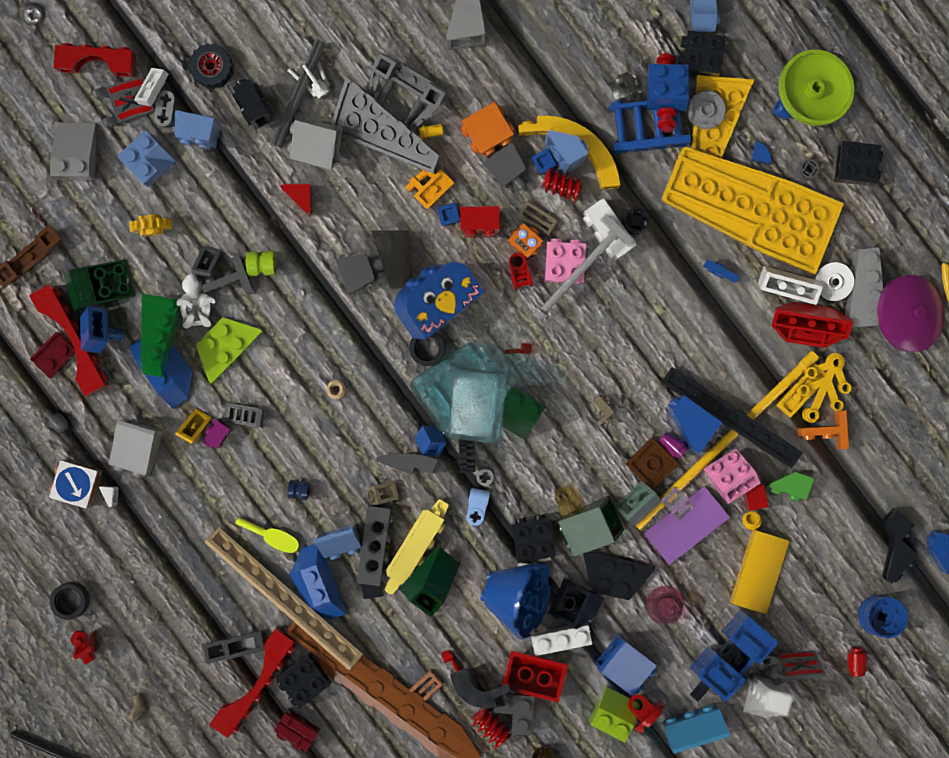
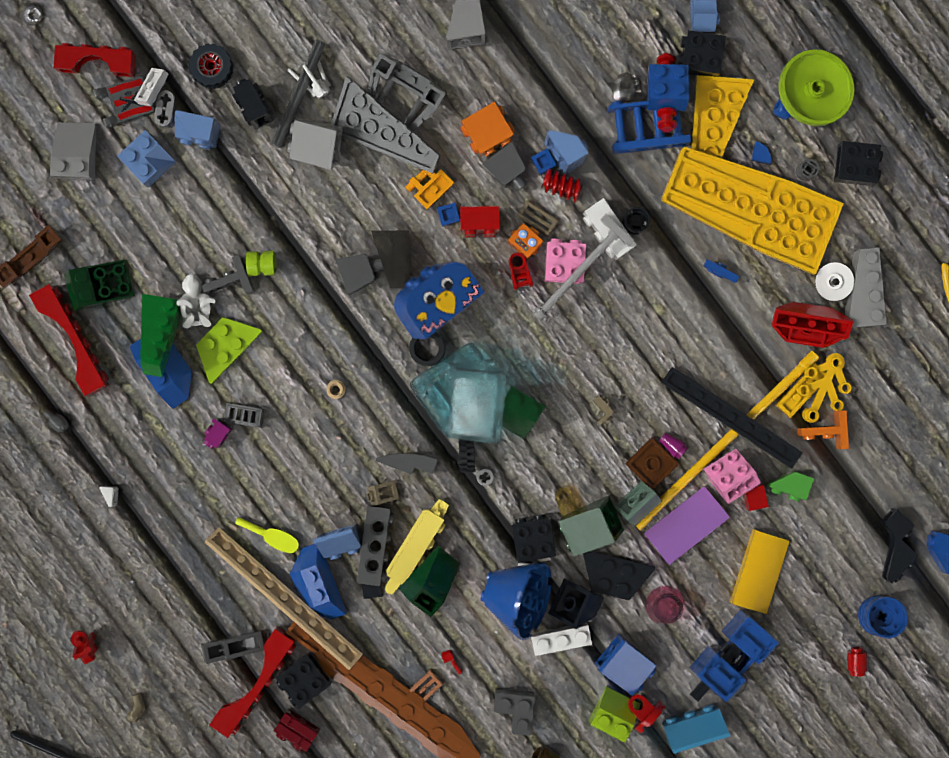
dark red plate [29,332,76,379] -> none
piece [49,460,103,508] -> none
black tyre [49,582,90,620] -> none
blue brick [80,306,124,353] -> none
light grey slope [109,420,164,478] -> none
yellow gear [129,214,173,237] -> none
yellow slope [176,408,212,444] -> none
dark grey slope [191,246,221,278] -> none
red slope [280,184,312,216] -> none
dark blue wheel [287,479,310,501] -> none
blue panel [415,425,447,456] -> none
yellow pin [419,123,443,140] -> none
black arch [450,668,519,708] -> none
light blue piece [467,488,490,526] -> none
red piece [471,708,511,749] -> none
red slope [502,650,568,703] -> none
clear red hand [505,343,532,355] -> none
yellow arch [518,116,620,190] -> none
clear brick [662,487,693,520] -> none
blue slope [667,395,722,454] -> none
light grey tile [687,90,726,130] -> none
yellow plate [742,511,762,530] -> none
white wedge [743,675,793,718] -> none
white brick [758,266,823,305] -> none
dark grey flag [763,650,826,685] -> none
magenta dish [877,275,944,352] -> none

